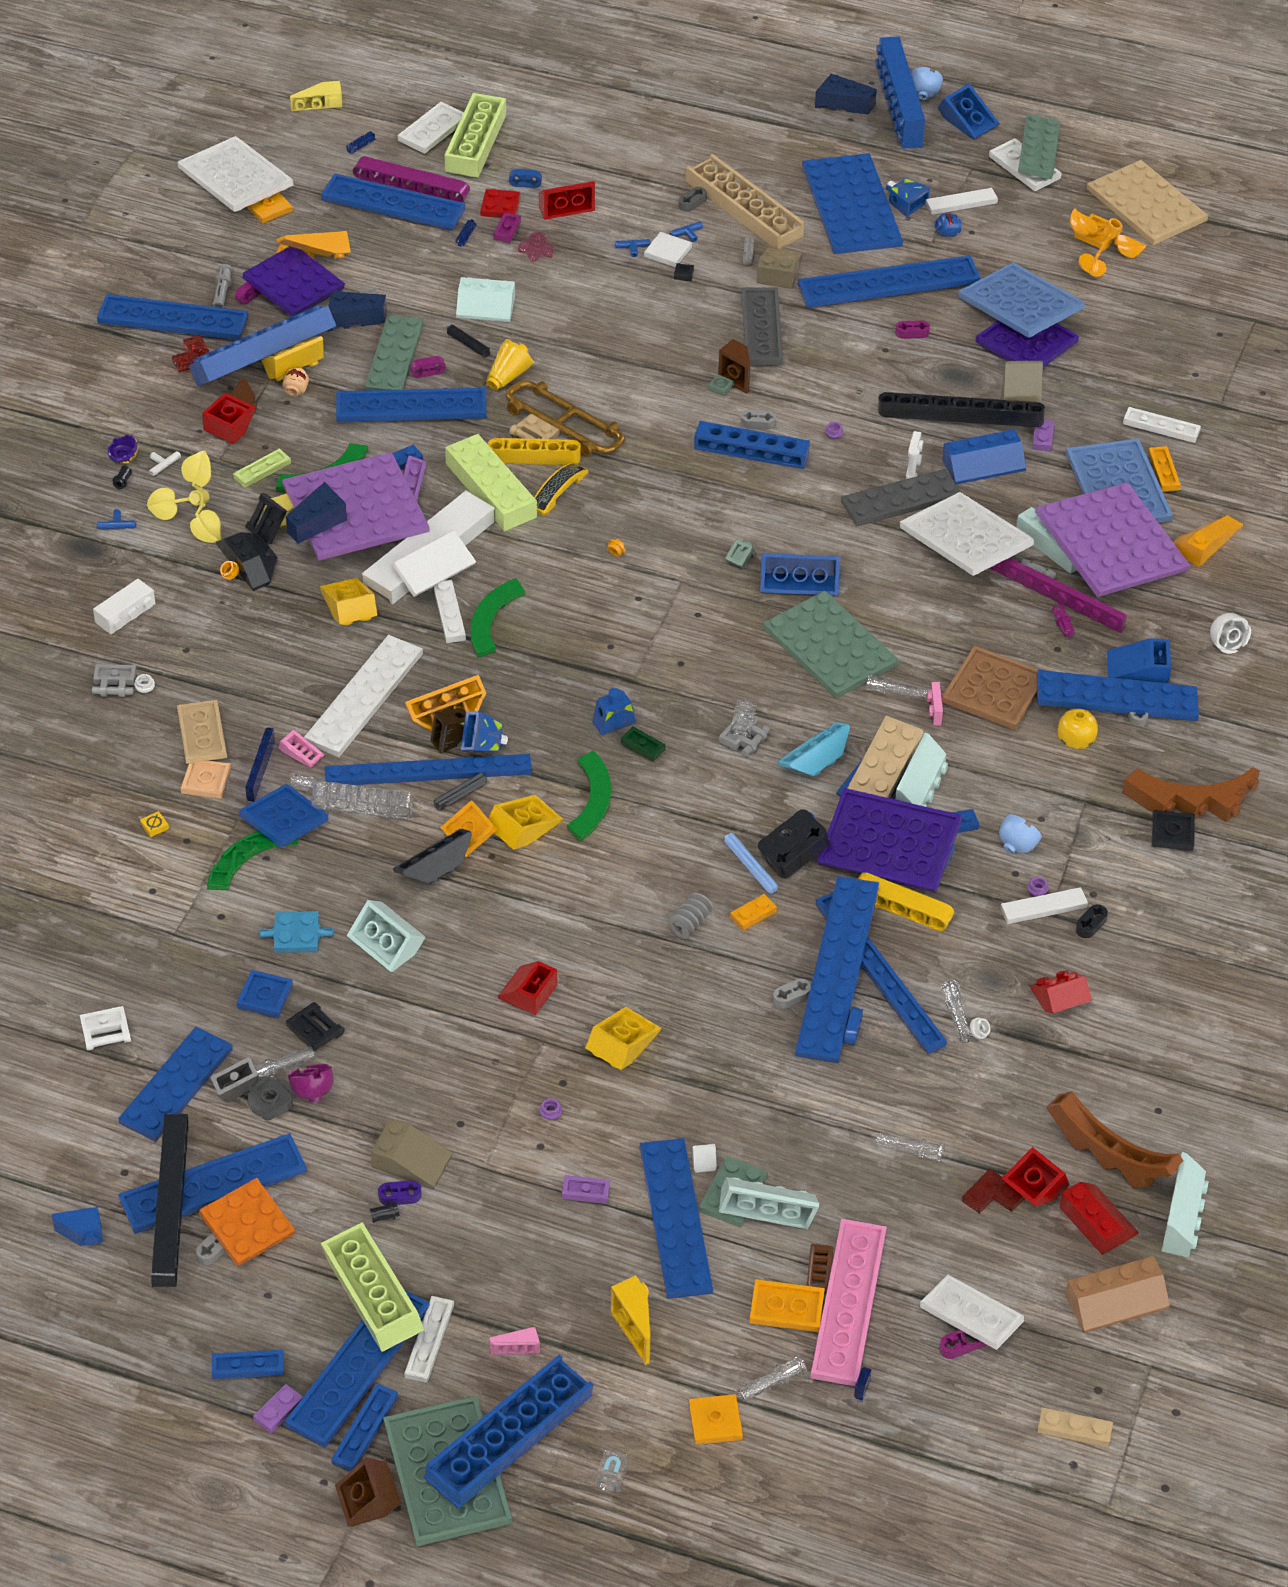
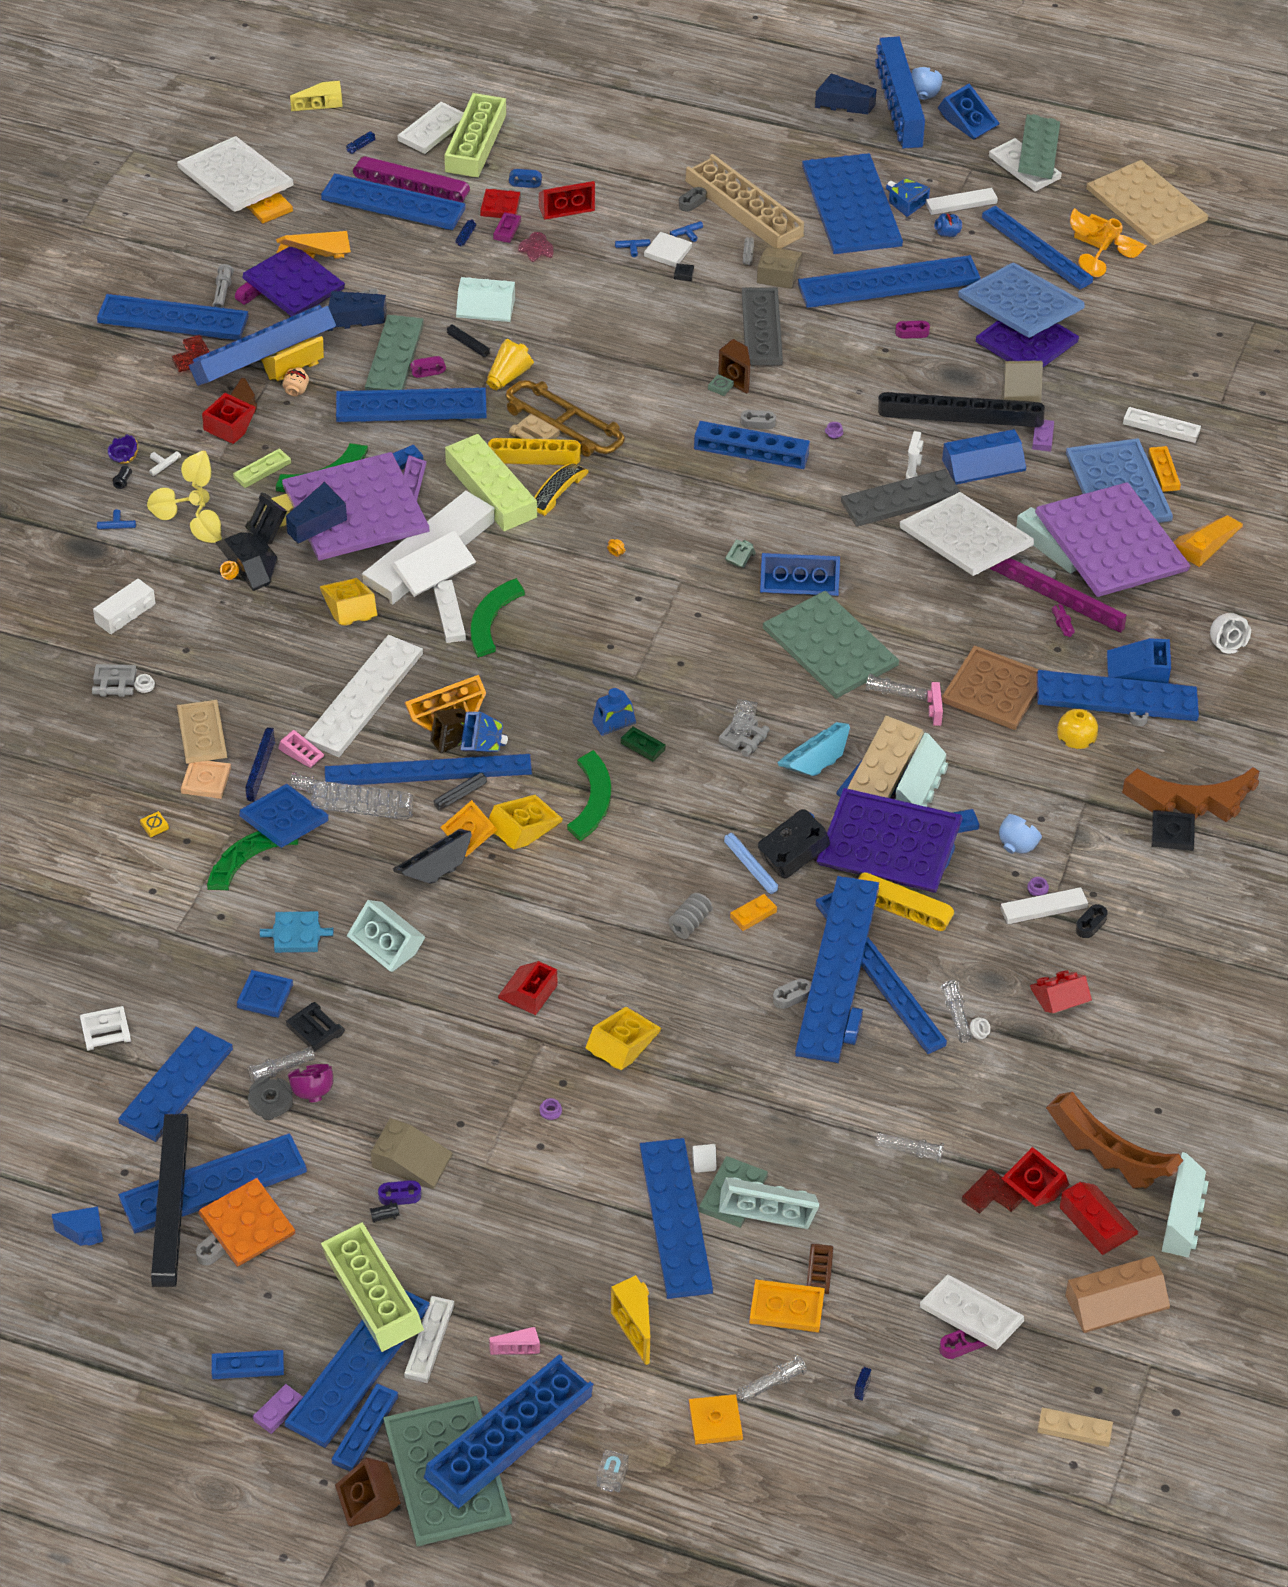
flat silver slope [210,1056,259,1103] -> none
medium lavender plate [562,1175,610,1204] -> none
bright pink plate [810,1219,887,1387] -> none
none -> blue plate [982,206,1093,290]

